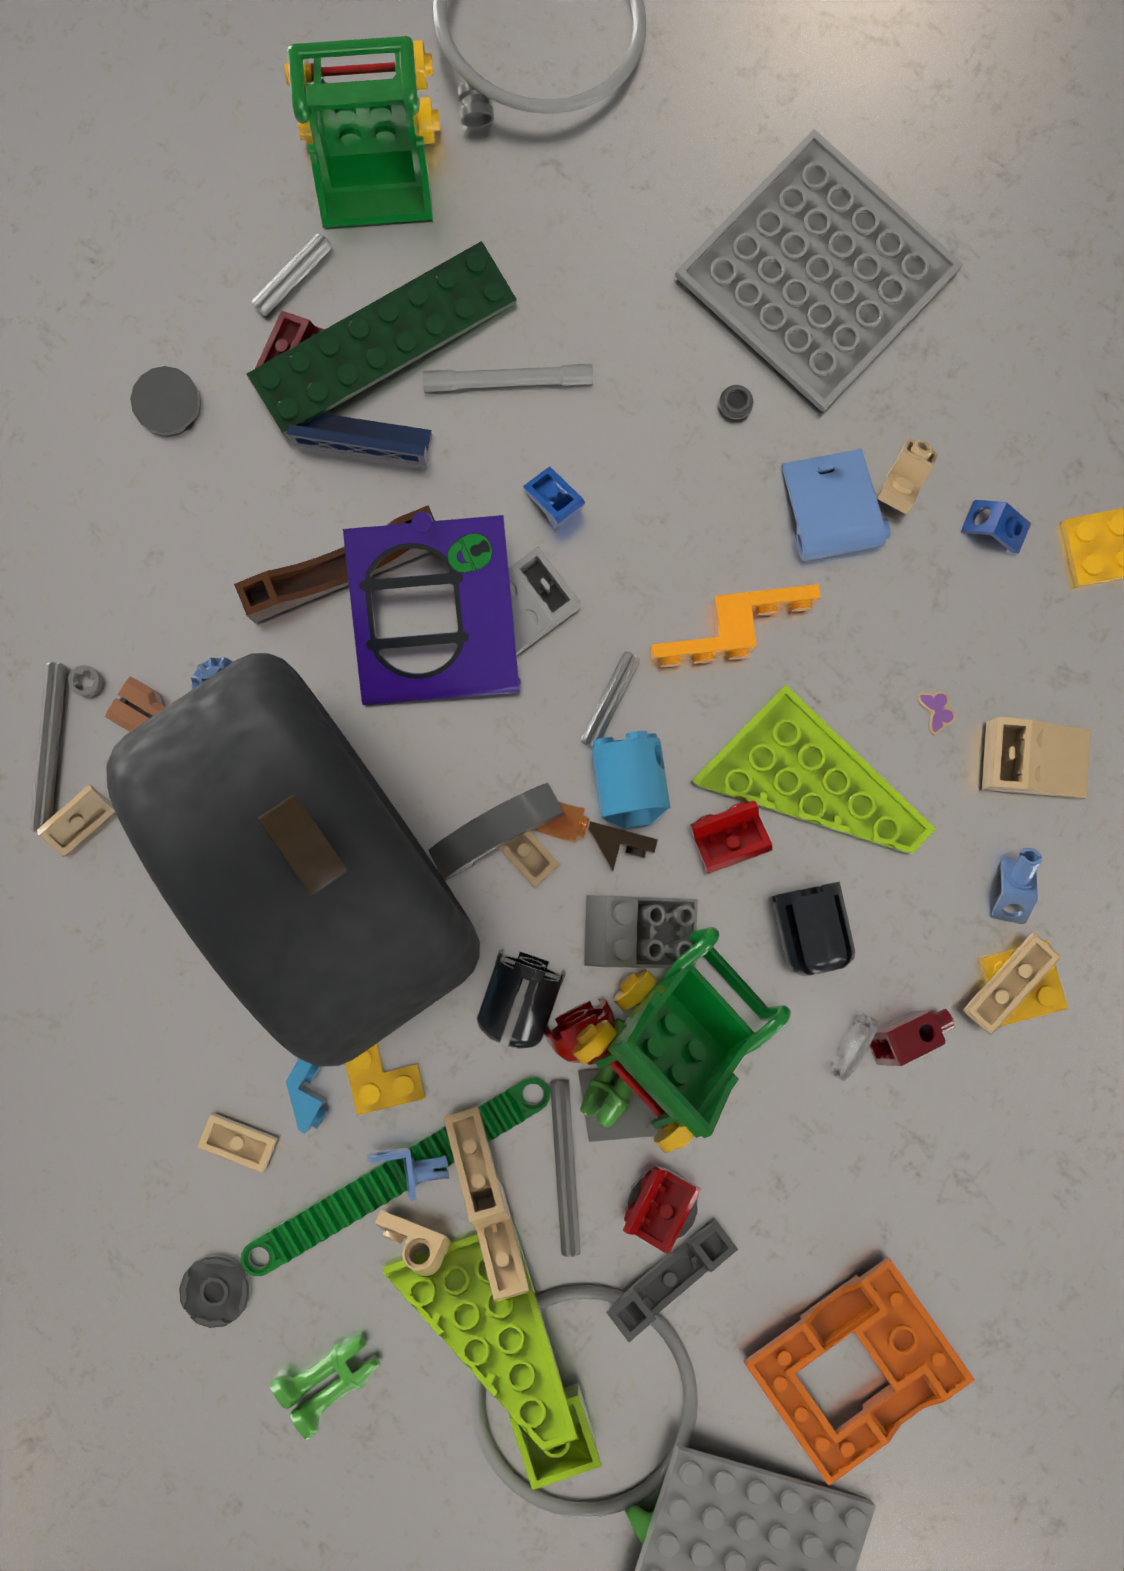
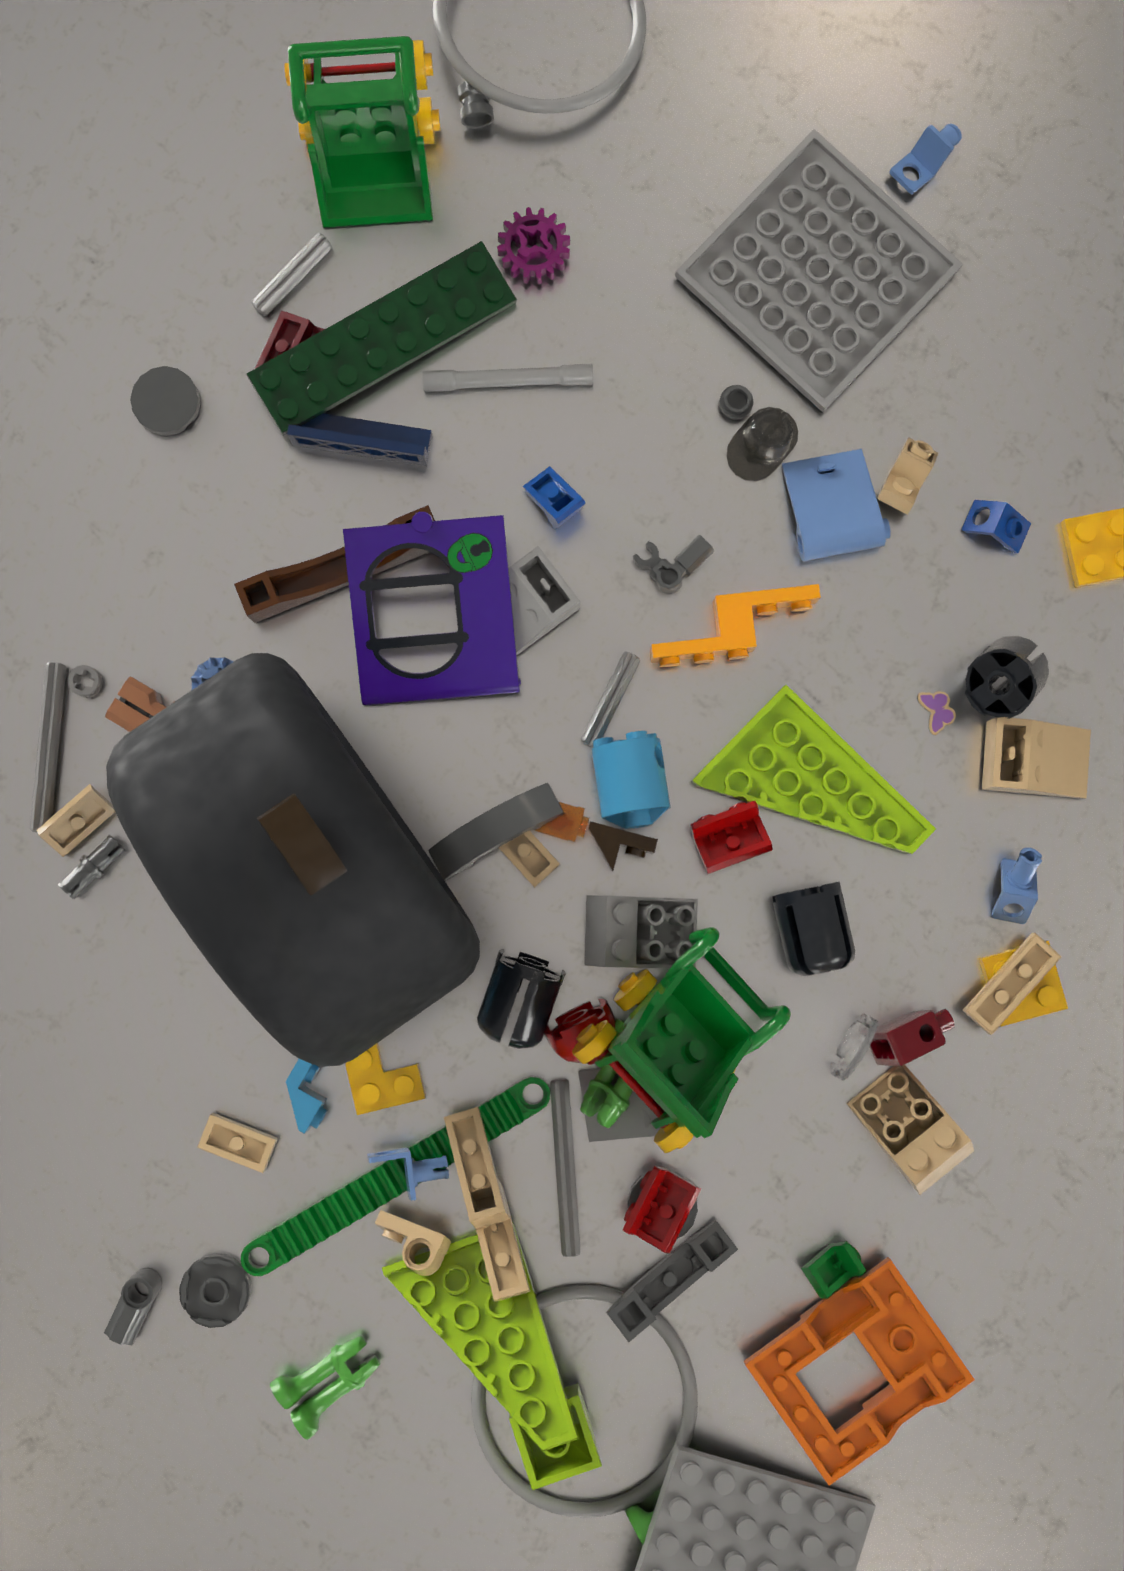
none -> dark grey pin [58,834,125,899]
none -> dark grey piece [104,1268,162,1346]
none -> magenta gear [497,207,570,284]
none -> dark grey bar [633,535,715,594]
none -> clear smoke piece [726,407,799,481]
none -> green bracket [801,1241,867,1299]
none -> tan slope [847,1065,974,1195]
none -> medium blue bracket [889,123,962,194]
none -> black cylinder [965,636,1049,719]

